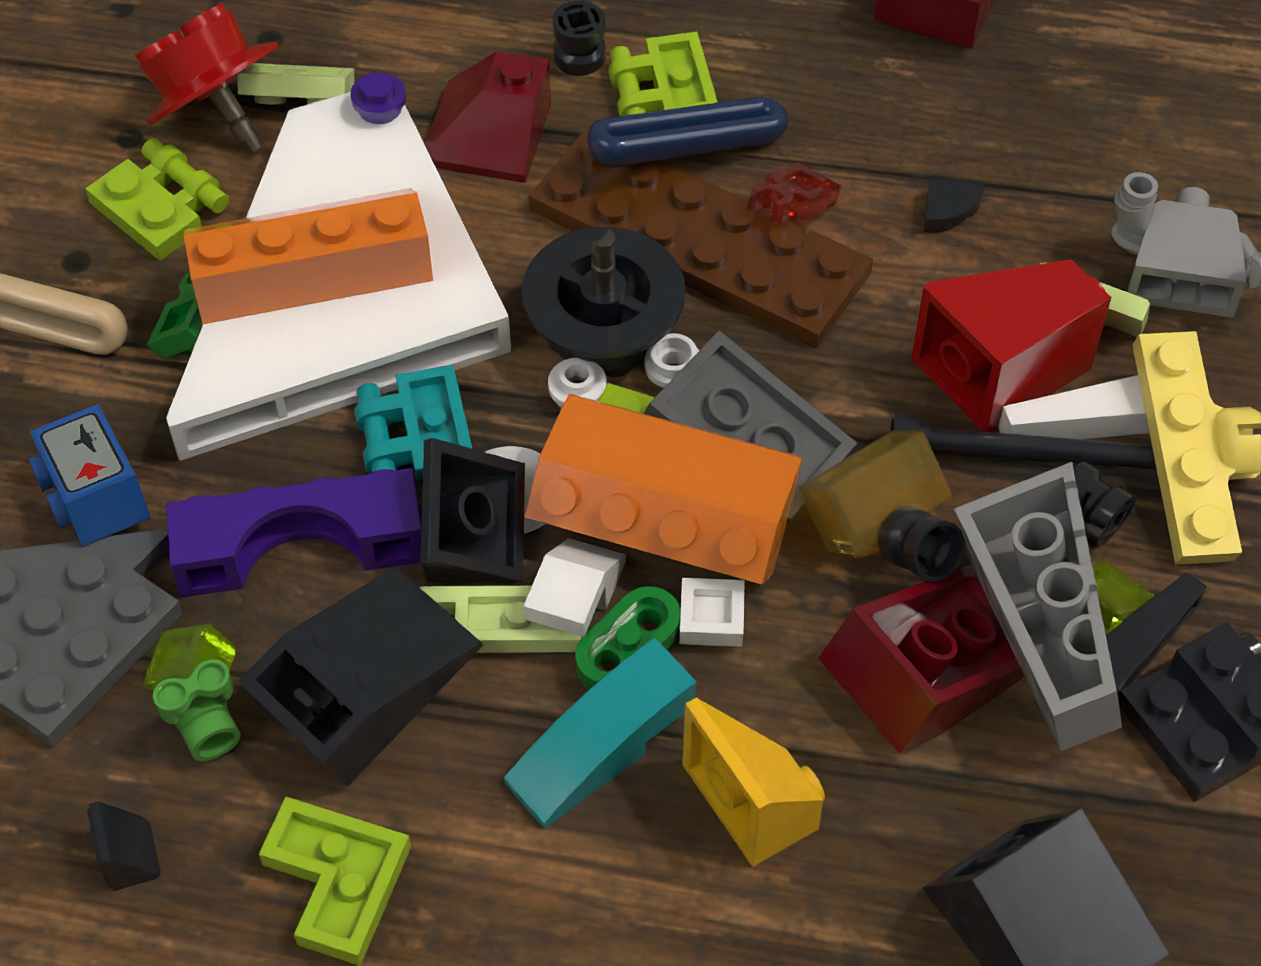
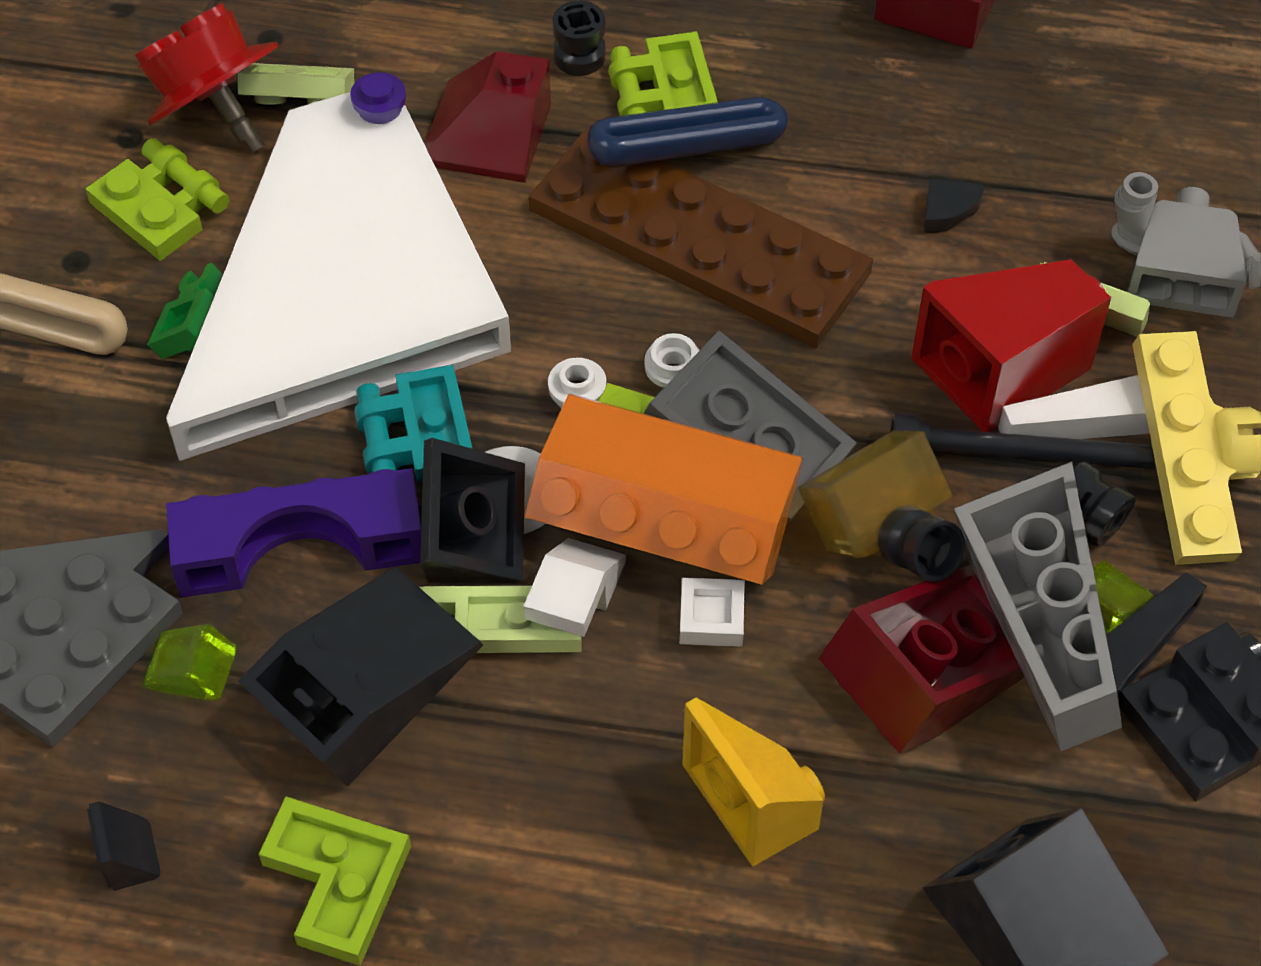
blue brick [28,404,151,547] -> none
bright green plate [153,659,241,761] -> none
orange slope [184,188,433,324] -> none
teal slope [504,637,697,829] -> none
black piece [522,227,685,377] -> none
green plate [575,587,681,690] -> none
clear red plate [747,162,841,224] -> none

